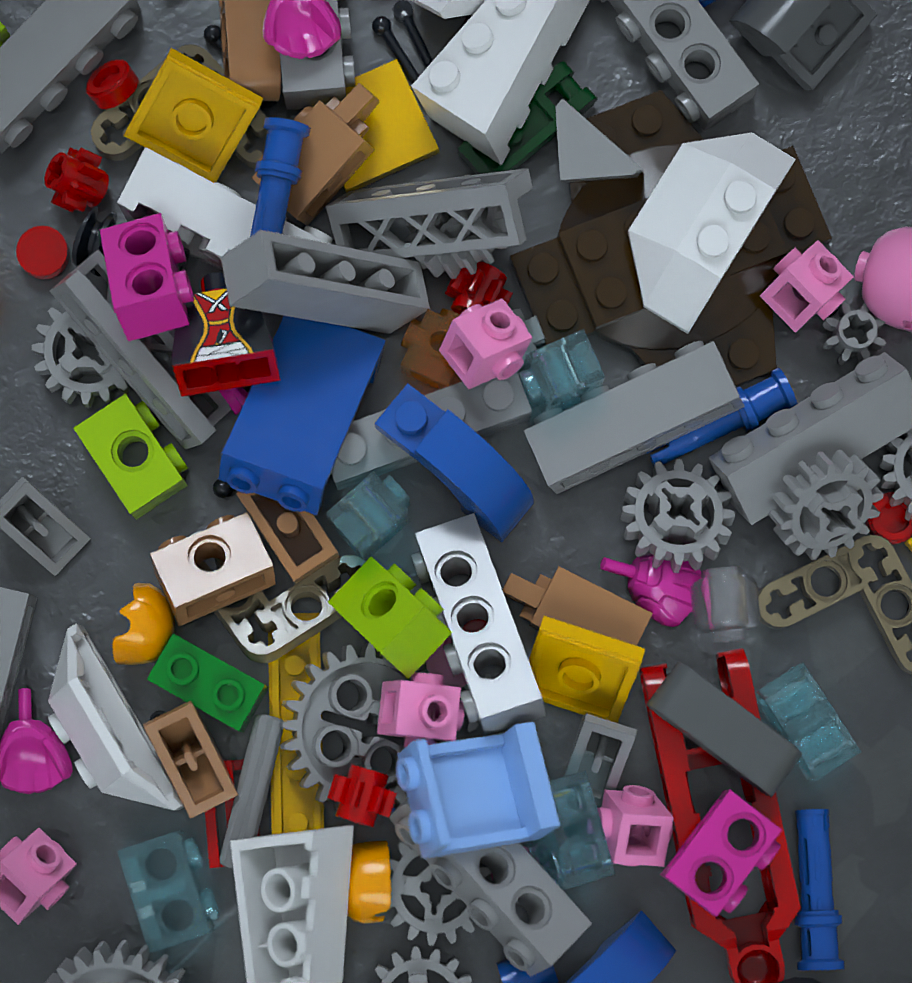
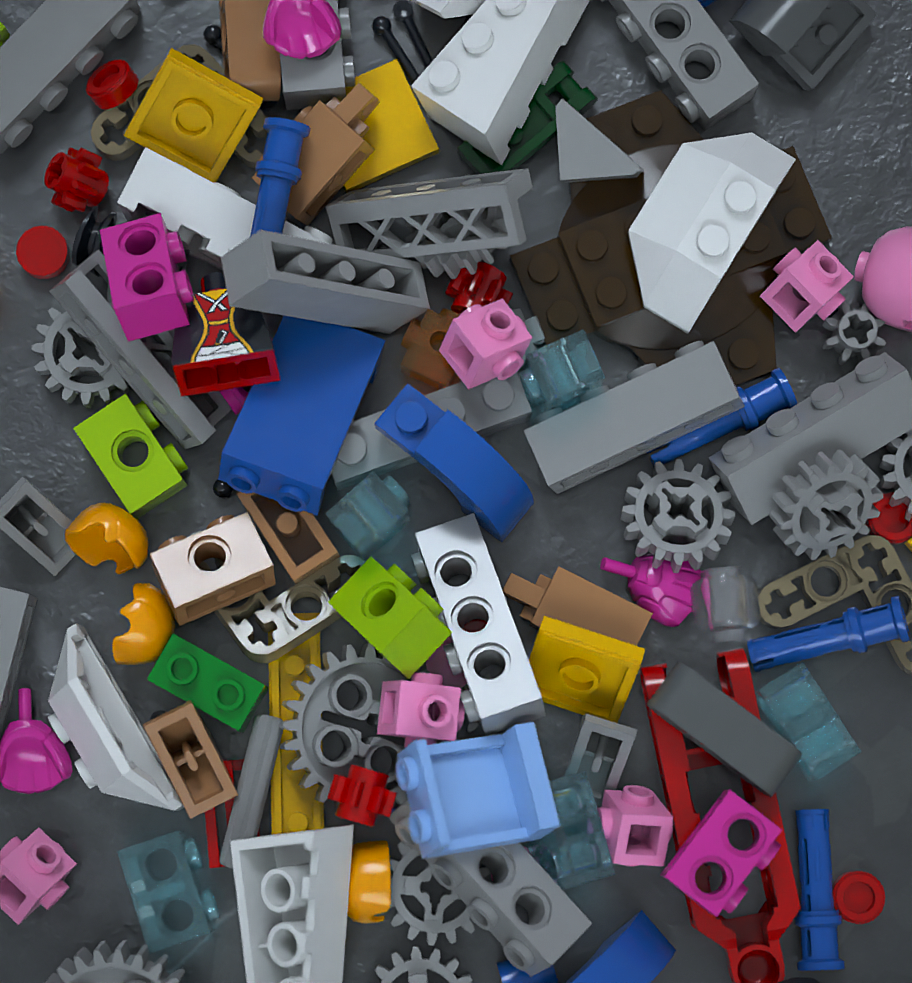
none -> light orange hair [65,503,148,574]
none -> blue pin [747,595,911,672]
none -> red tile [832,870,885,924]

